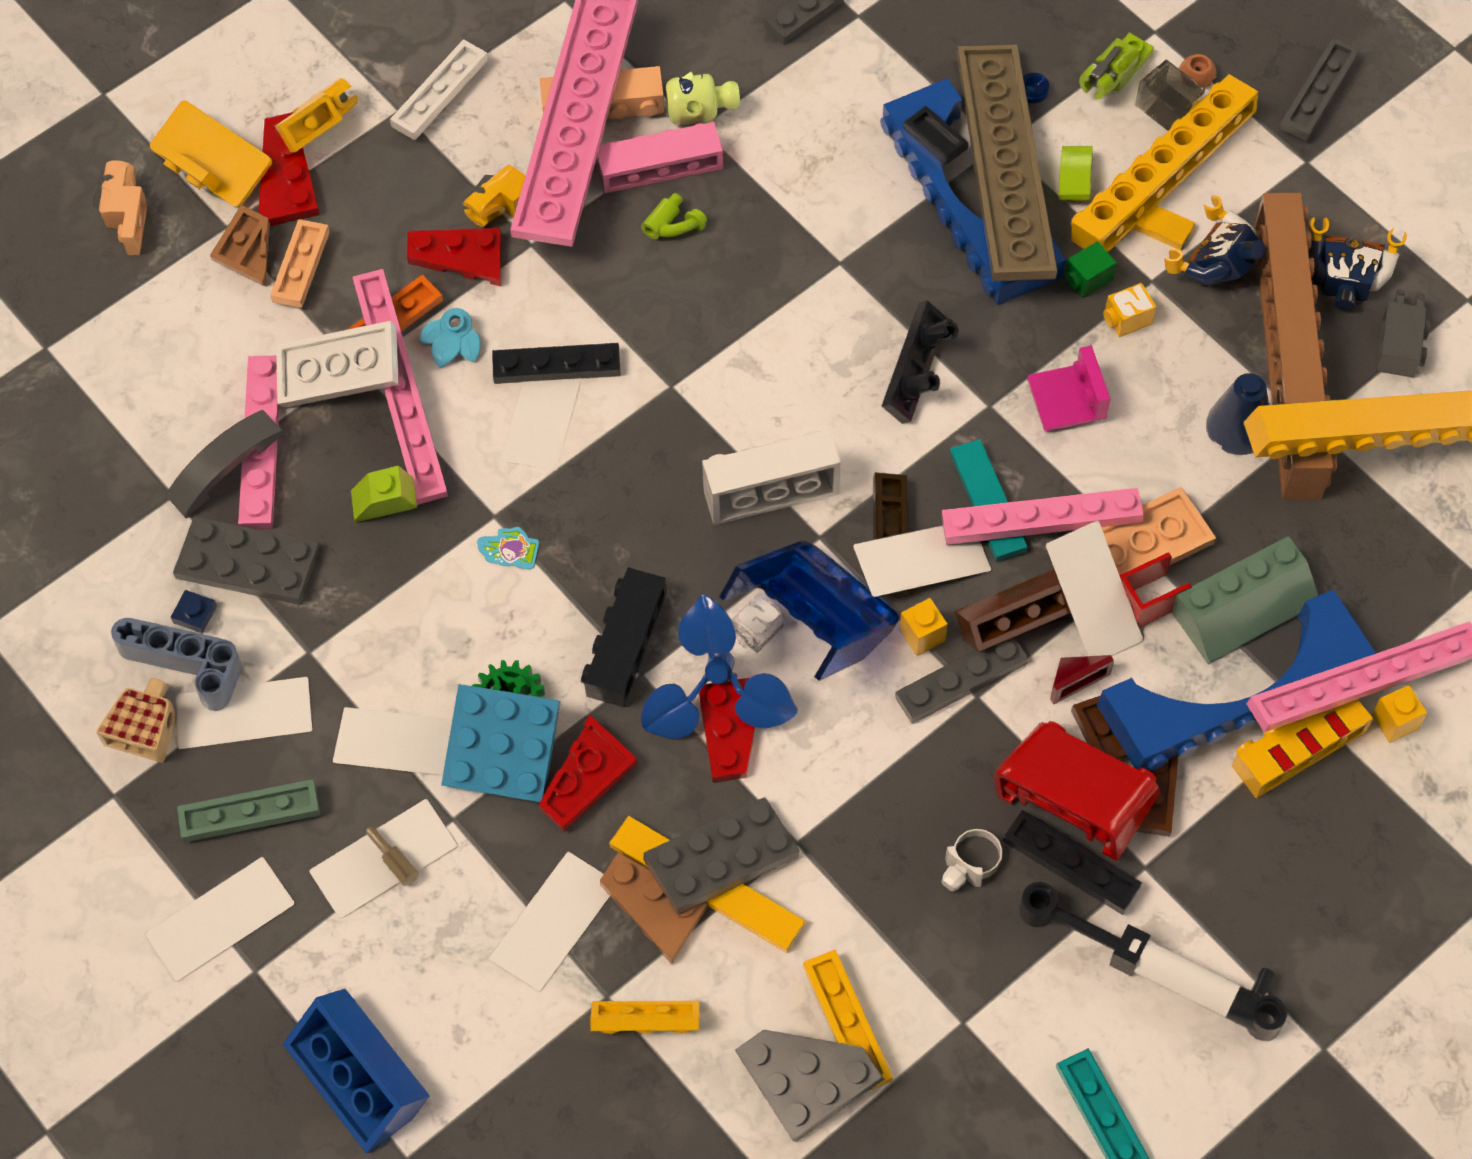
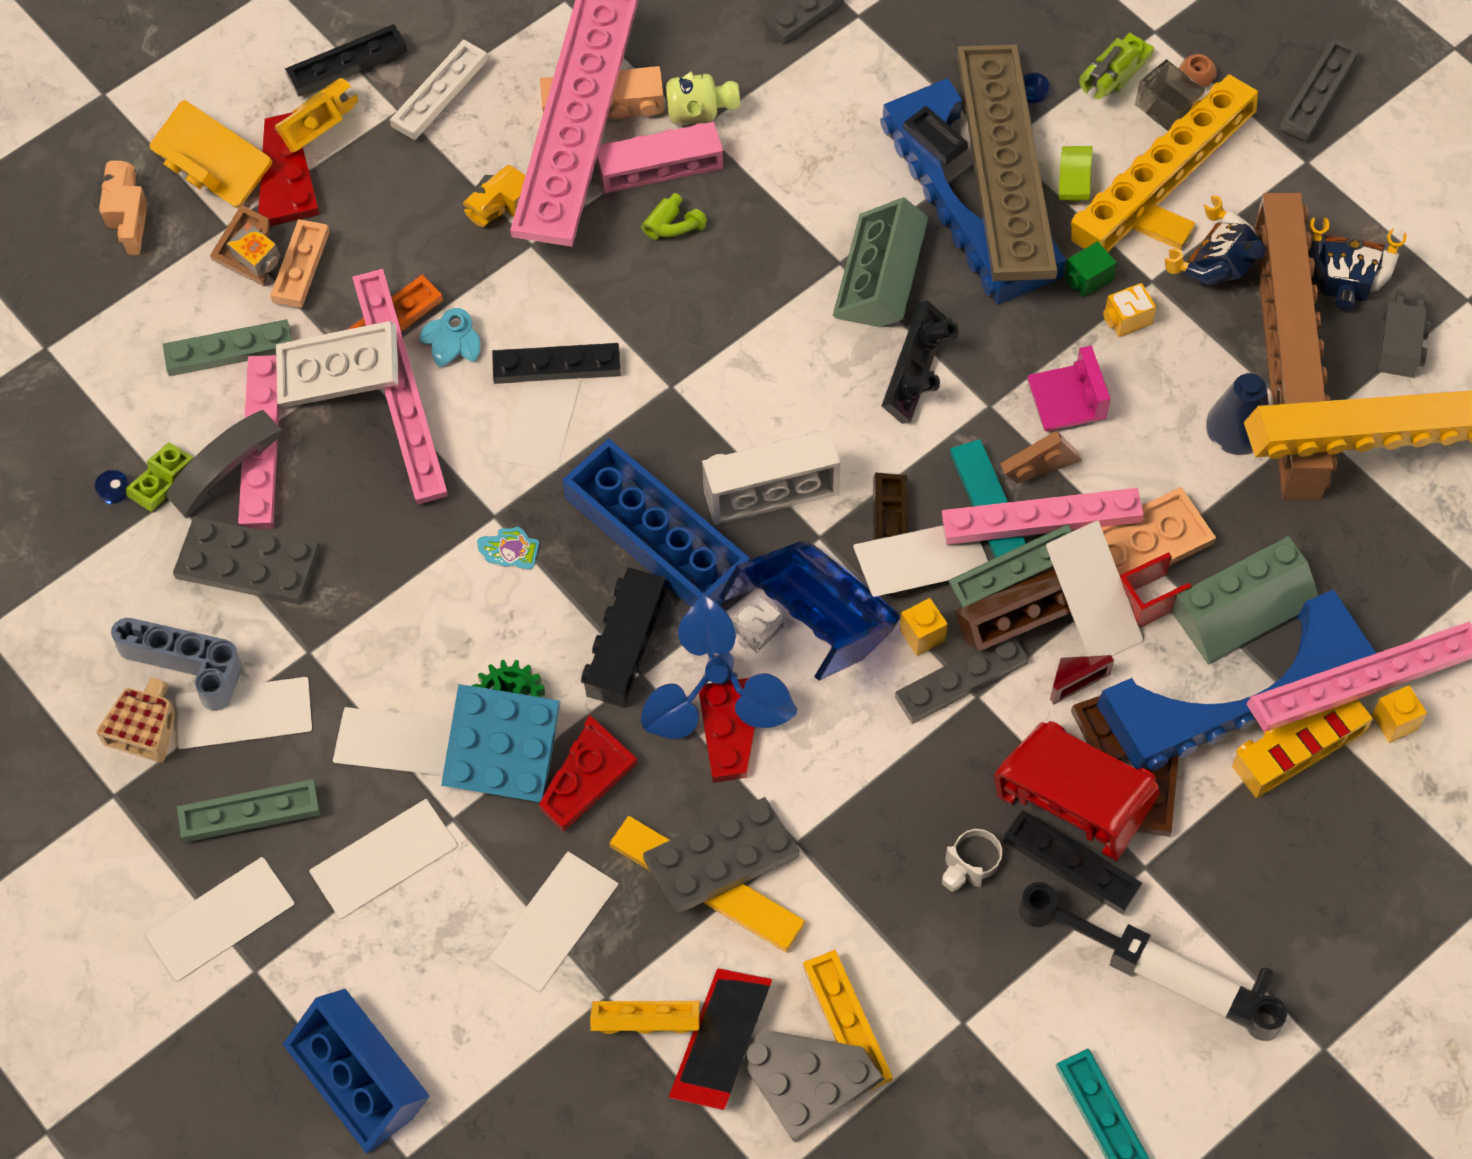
dark blue plate [170,590,217,634] -> none
lime slope [351,466,417,522] -> none
dark tan axle [366,826,419,886] -> none
red wing [407,228,501,287] -> none
medium nougat wing [600,853,708,965] -> none
none -> clear blue tile [95,470,129,504]
none -> lime slope [126,442,194,512]
none -> sand green plate [163,319,292,376]
none -> brick [227,222,280,278]
none -> black plate [285,24,408,97]
none -> blue brick [562,438,750,607]
none -> black sticker [669,968,772,1110]
none -> sand green slope [832,197,928,327]
none -> sand green plate [949,524,1072,608]
none -> medium nougat wing [1000,431,1082,484]

